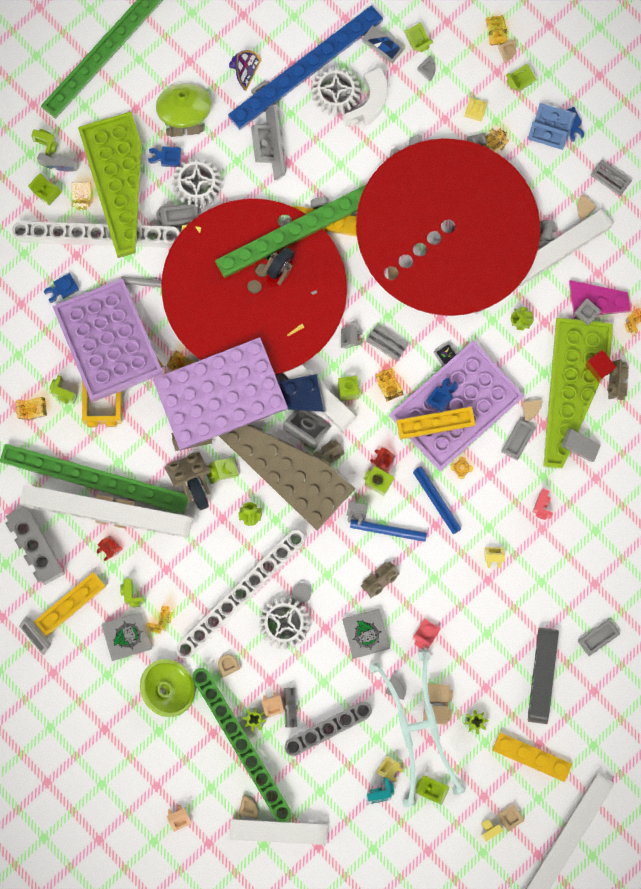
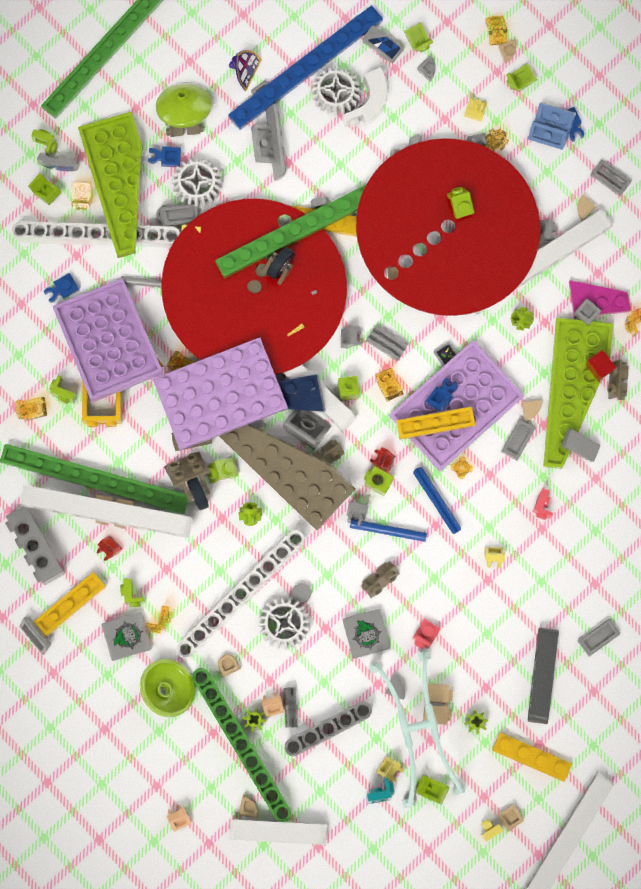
none -> lime bracket [447,187,474,219]

